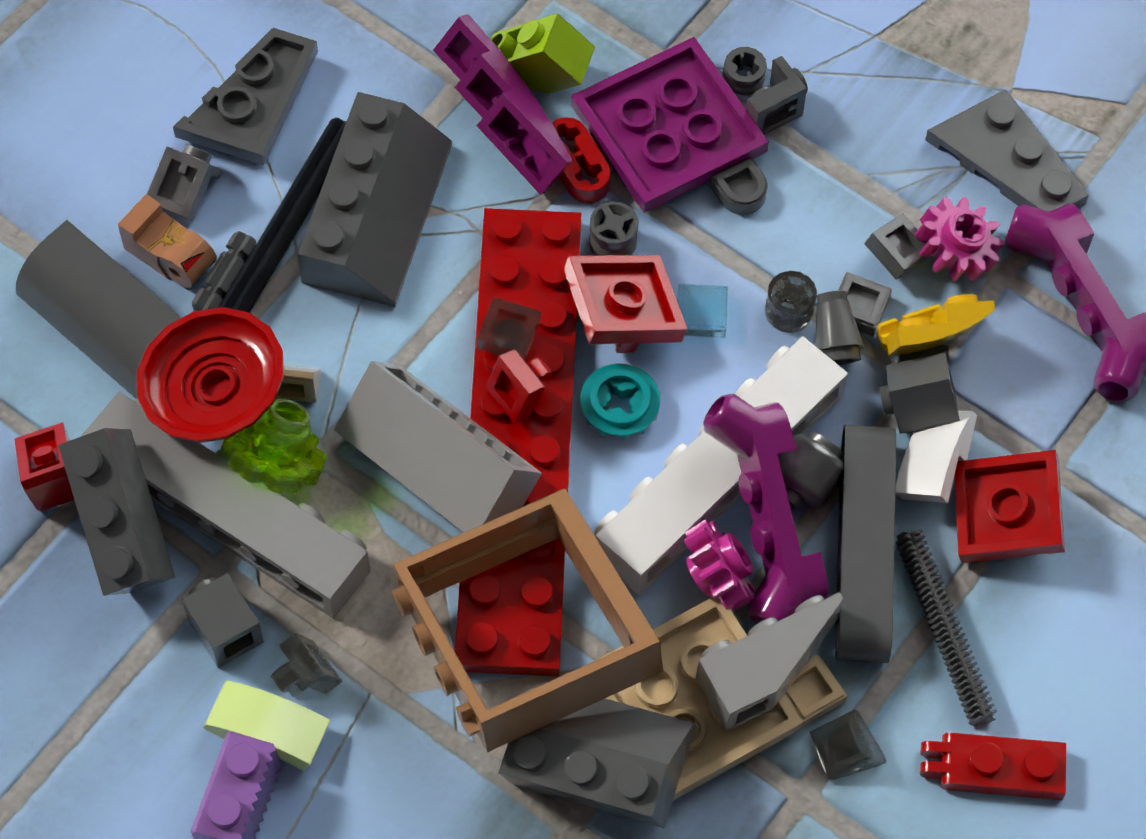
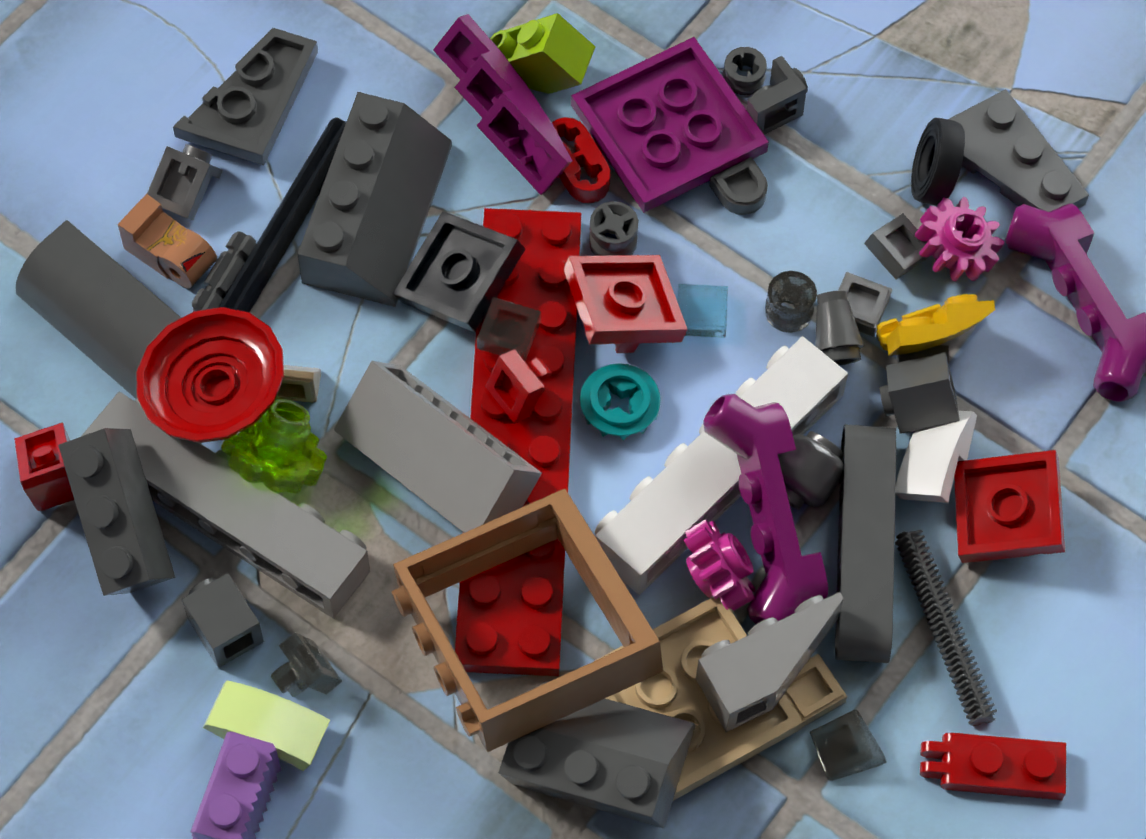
none -> black plate [393,211,526,333]
none -> black tyre [911,118,965,206]

